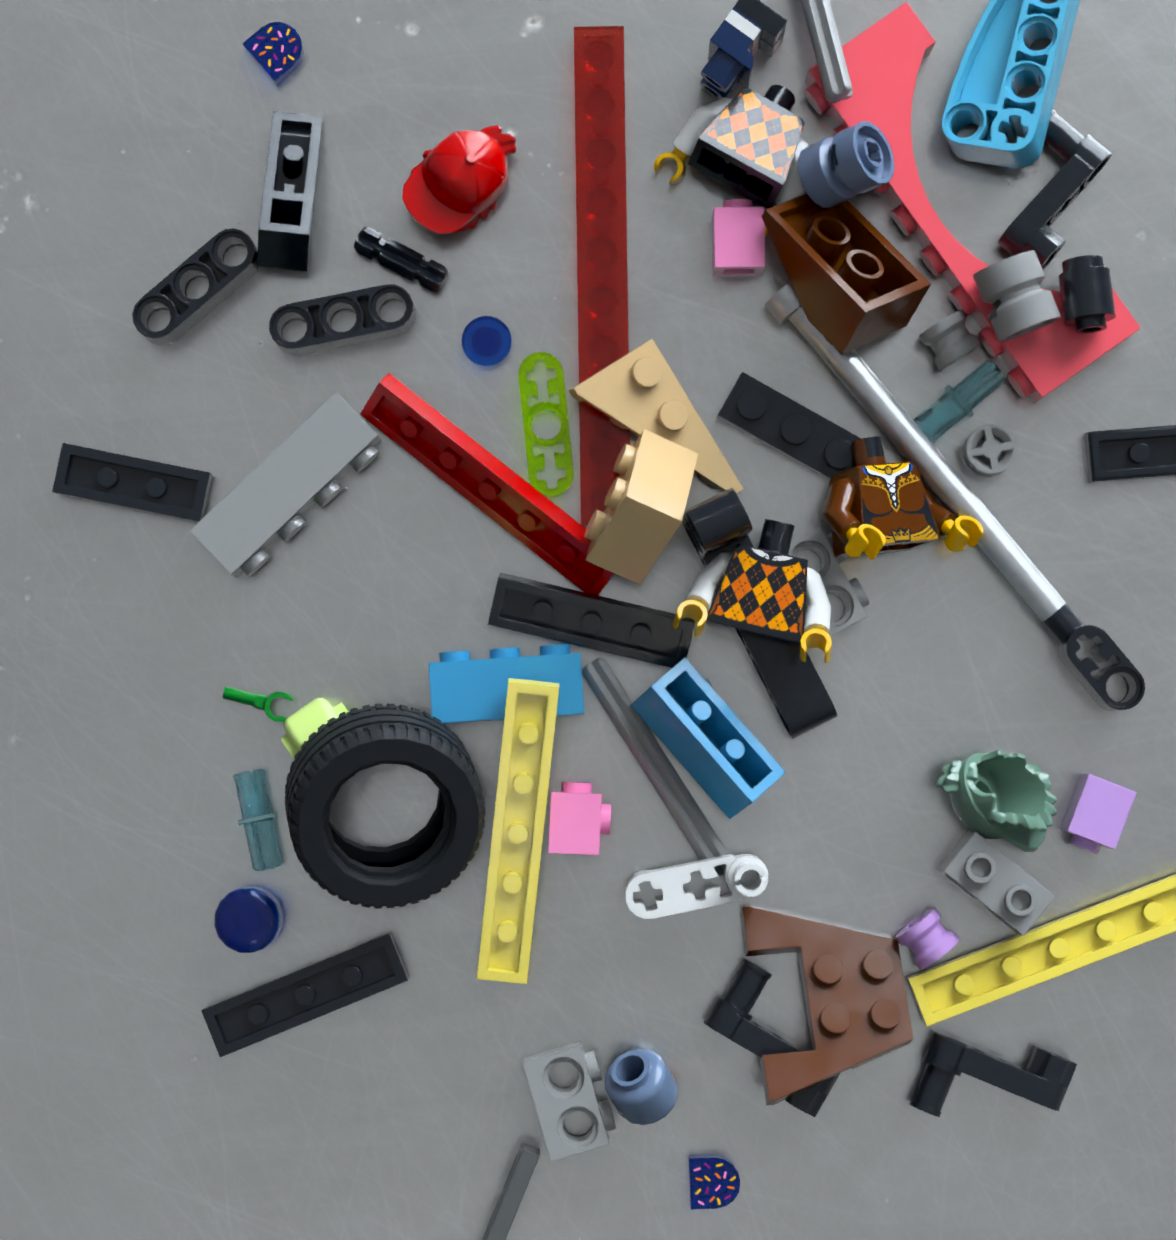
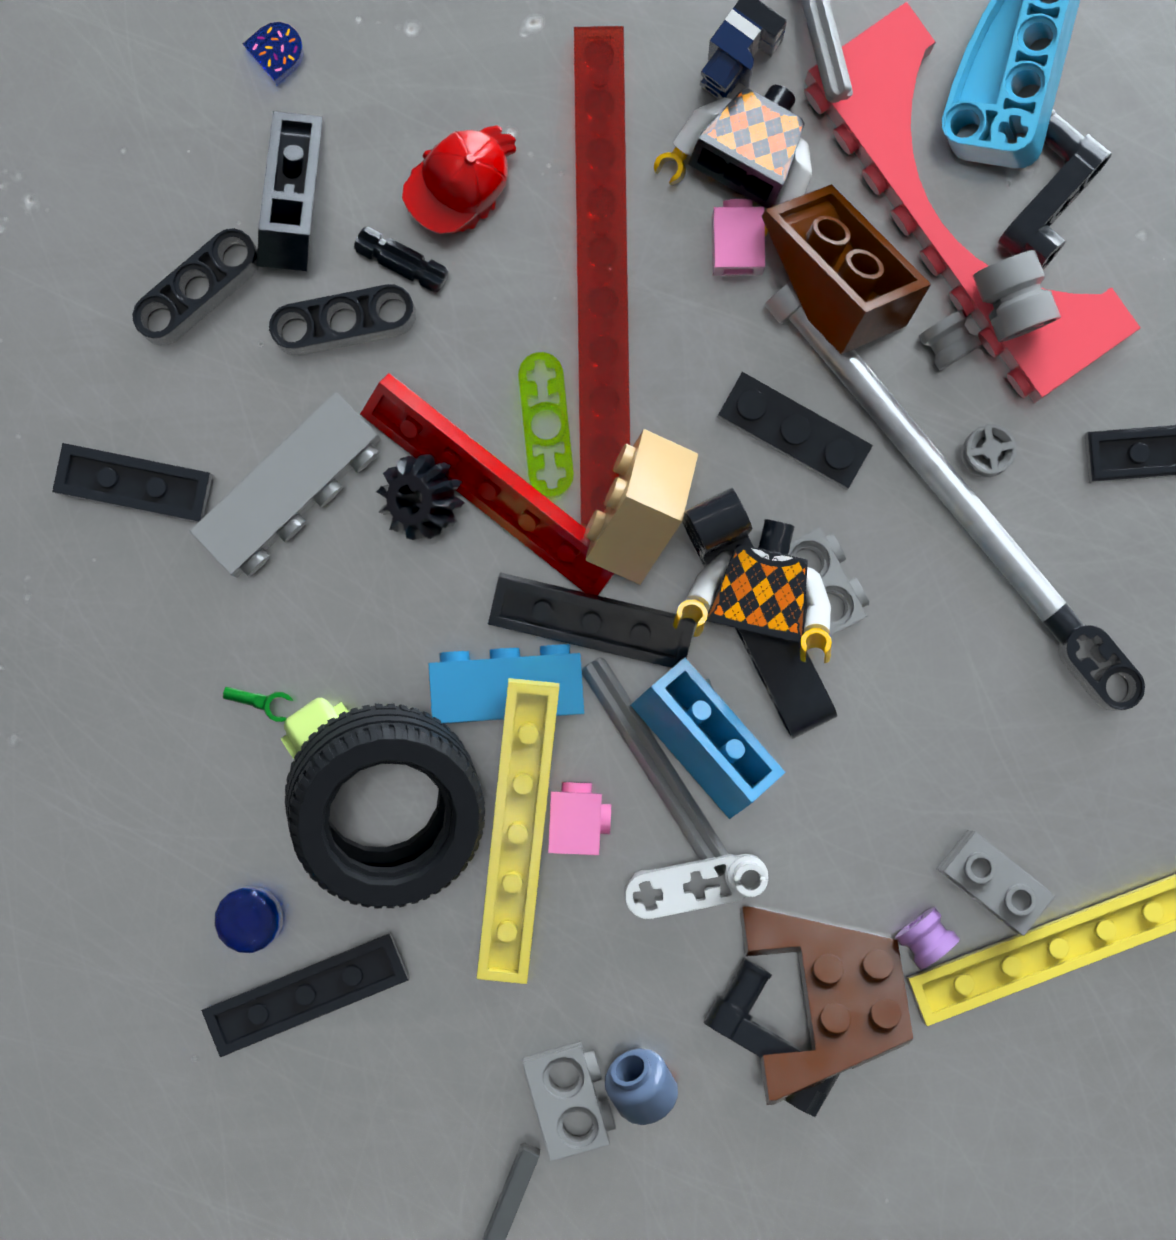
clear light blue axle [232,769,282,871] -> none
clear blue tile [462,316,512,367] -> none
tan wing [569,339,743,493] -> none
clear blue tile [688,1155,740,1209] -> none
sand blue wheel [798,121,894,208] -> none
torso [822,436,983,560] -> none
black beam [910,1032,1077,1117] -> none
clear light blue axle [913,360,1005,444] -> none
sand green hair [936,750,1057,852] -> none
black brick [1058,255,1116,334] -> none
lavender brick [1059,774,1137,854] -> none
none -> black gear [376,454,465,540]

